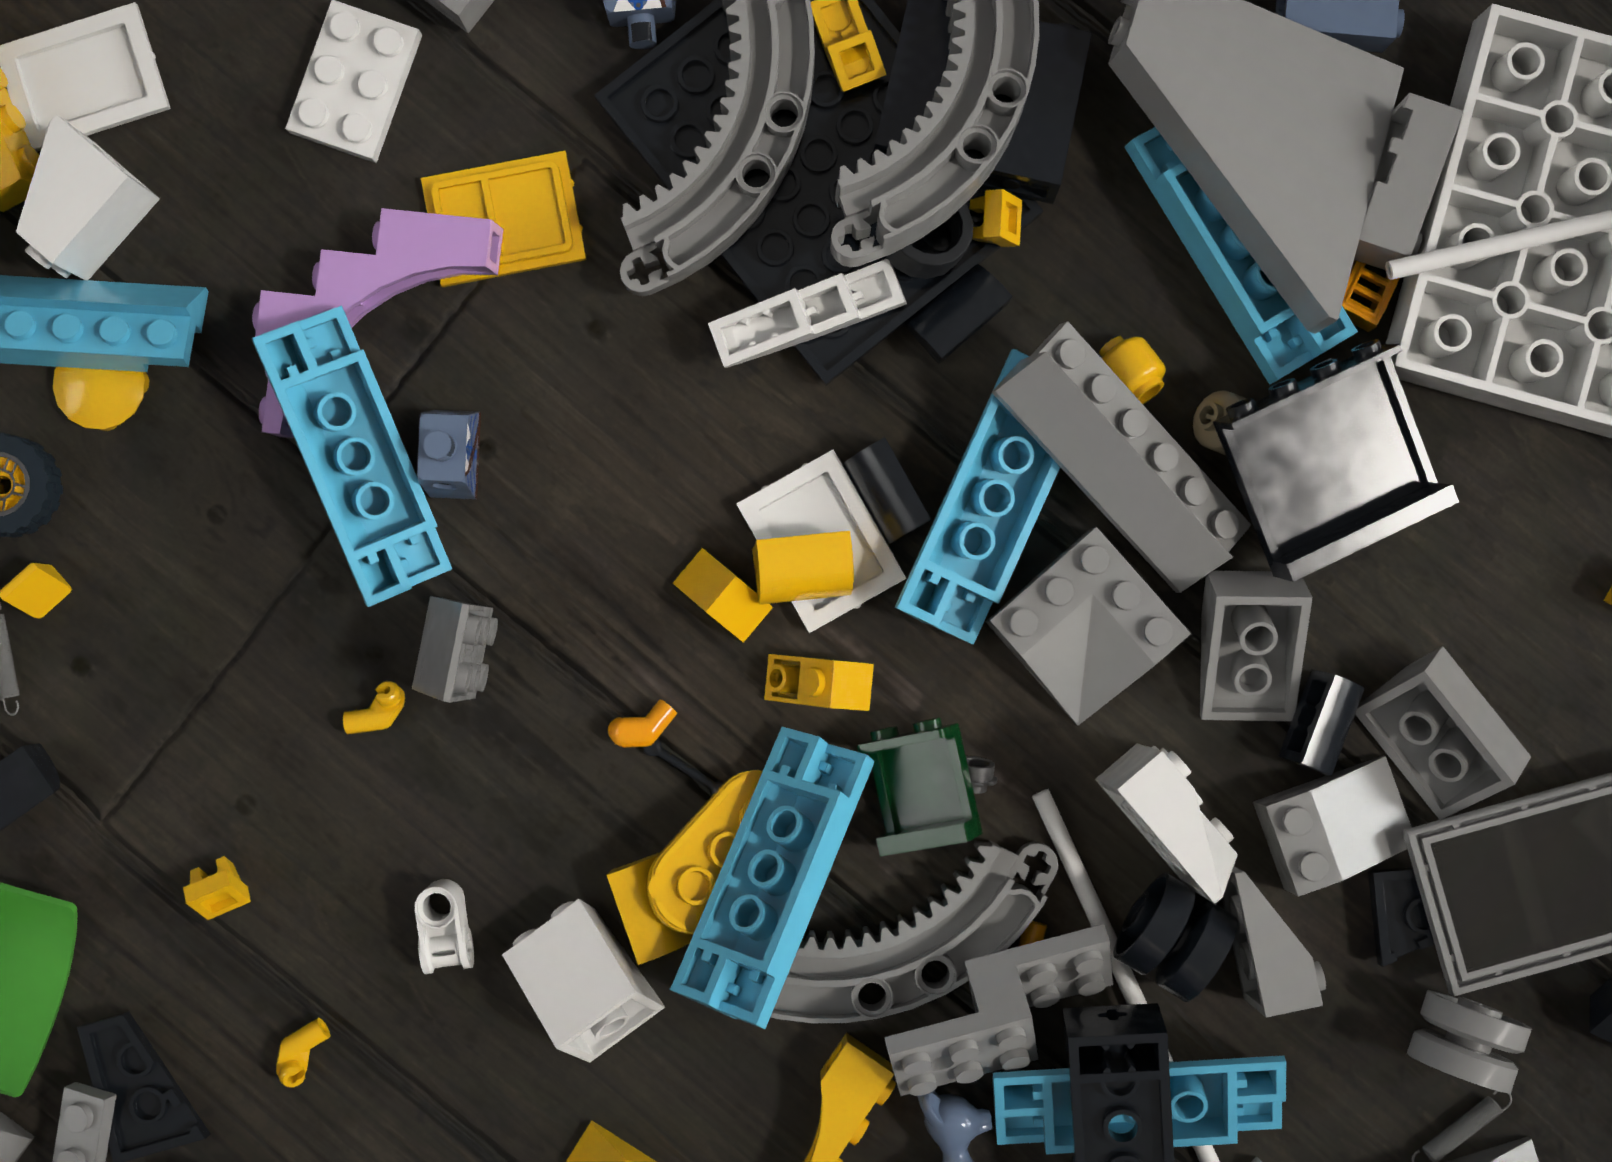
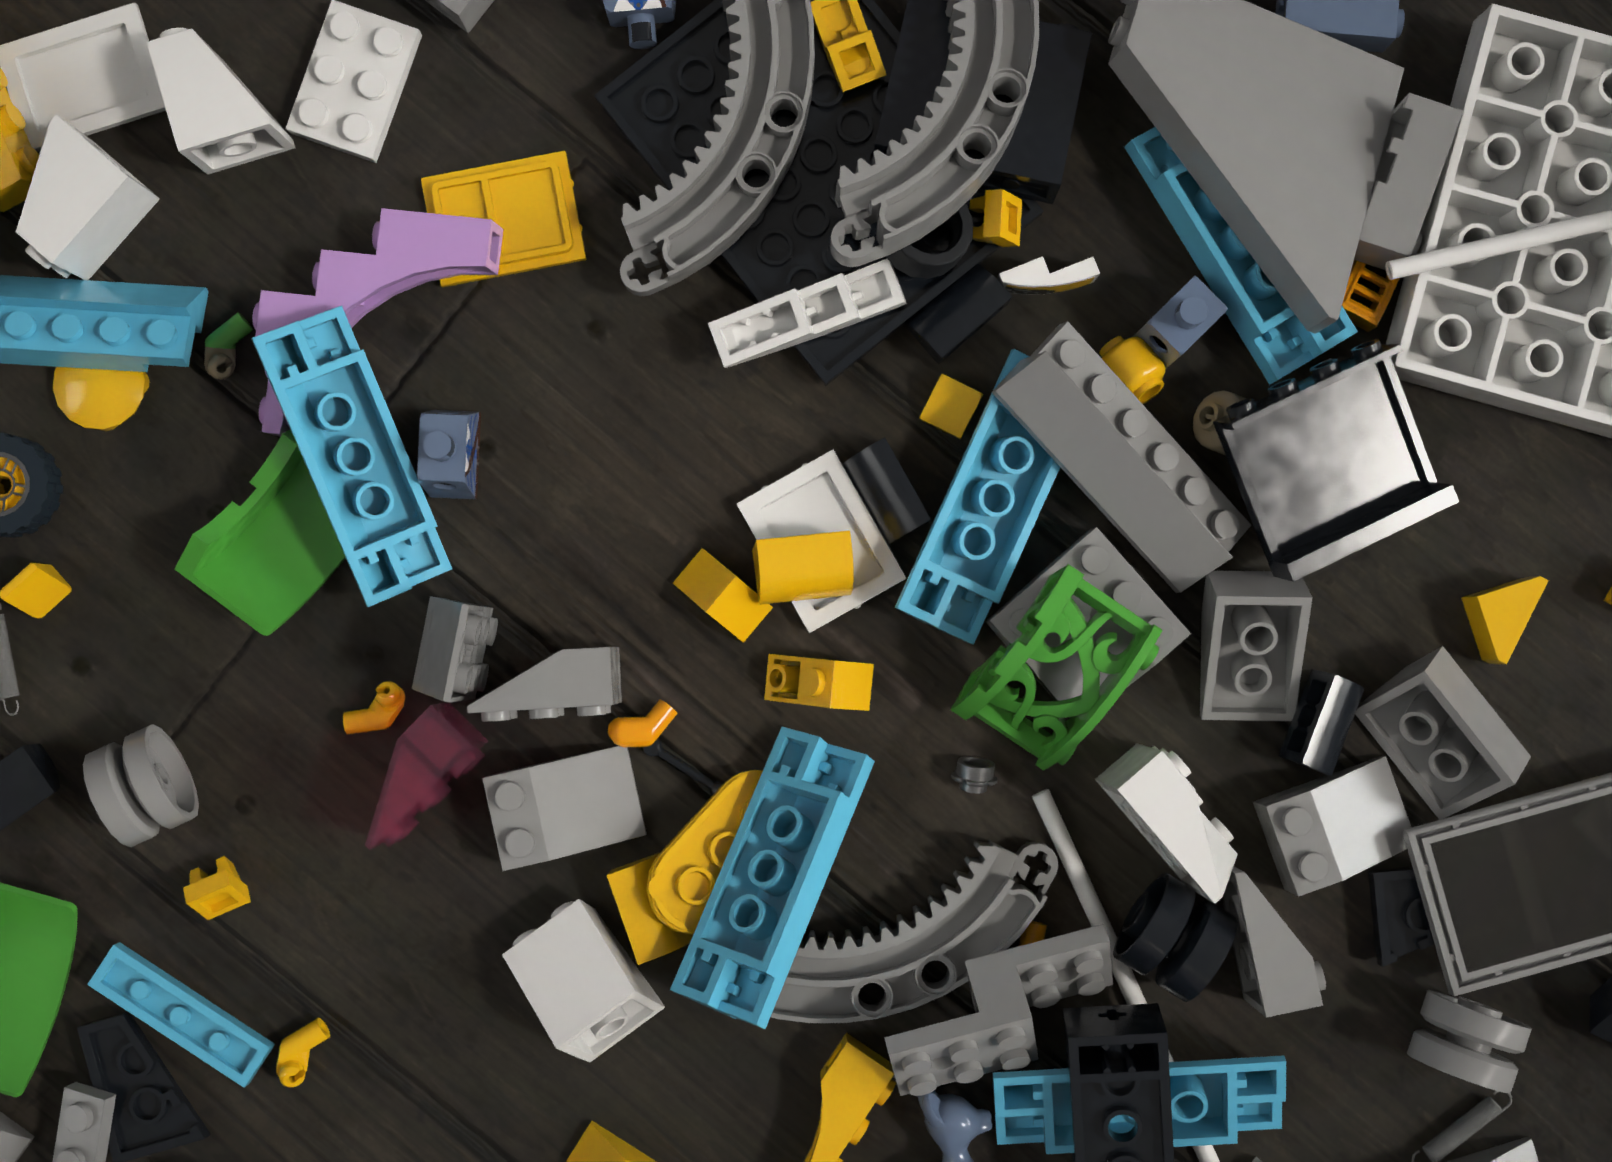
white piece [414,879,474,974] -> none
panel [857,718,983,857] -> none
none -> light grey wheel [83,724,199,847]
none -> medium azure plate [87,942,275,1088]
none -> white slope [146,28,295,174]
none -> bright green panel [175,430,346,636]
none -> arm [204,312,254,380]
none -> clear pink slope [365,702,488,850]
none -> light grey slope [467,647,622,722]
none -> light grey slope [482,746,647,871]
none -> yellow slope [919,374,983,439]
none -> bright green fence [951,564,1162,771]
none -> white slope [997,256,1100,295]
none -> sand blue torso [1133,276,1228,369]
none -> yellow slope [1461,576,1549,664]

